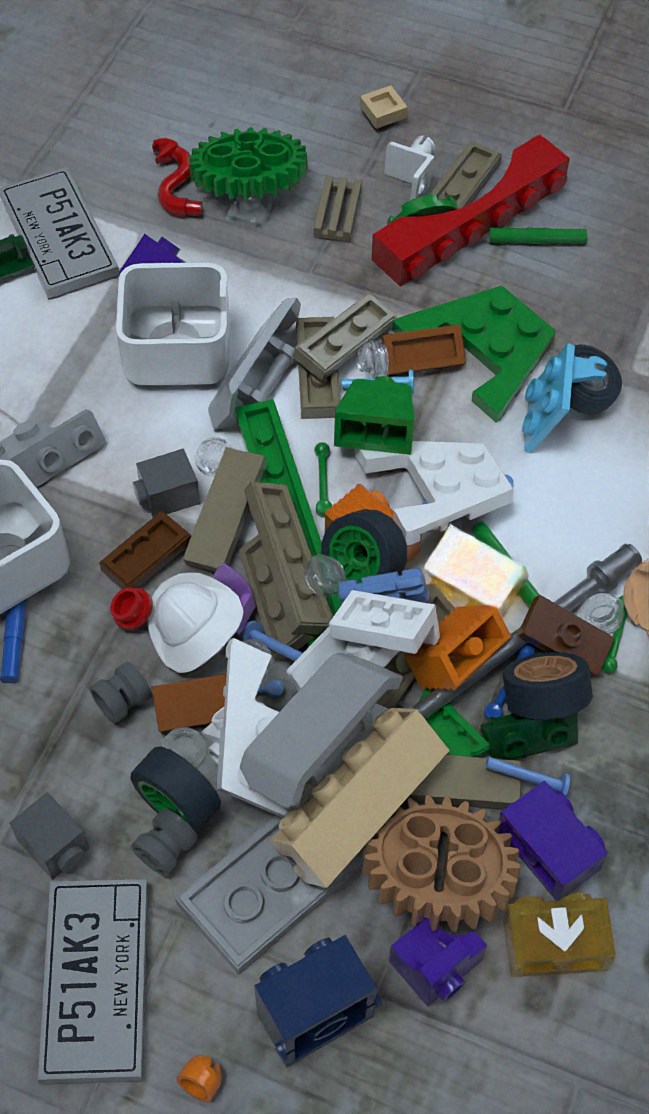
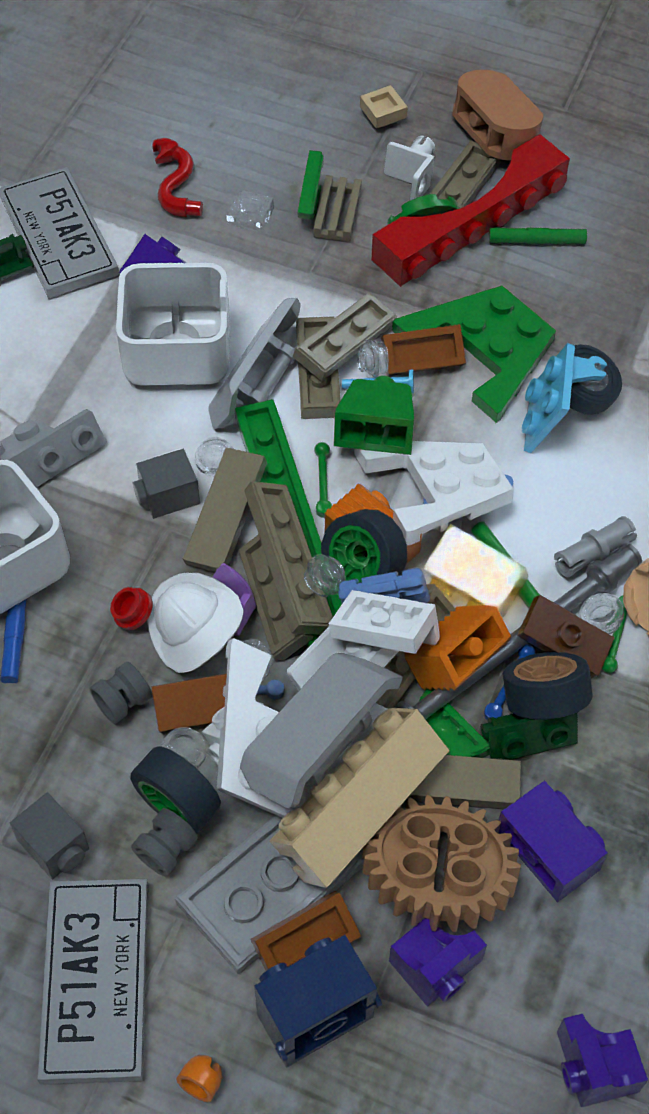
reddish brown plate [99,511,191,589] -> none
green gear [189,127,308,200] -> none
medium blue pin [241,621,303,662] -> none
medium blue pin [485,757,571,796] -> none
clear yellow brick [503,893,616,977] -> none
none -> dark orange tile [250,891,361,971]
none -> green tile [297,150,324,220]
none -> nougat brick [452,70,543,160]
none -> light grey pin [554,516,637,577]
none -> dark purple brick [557,1014,648,1107]

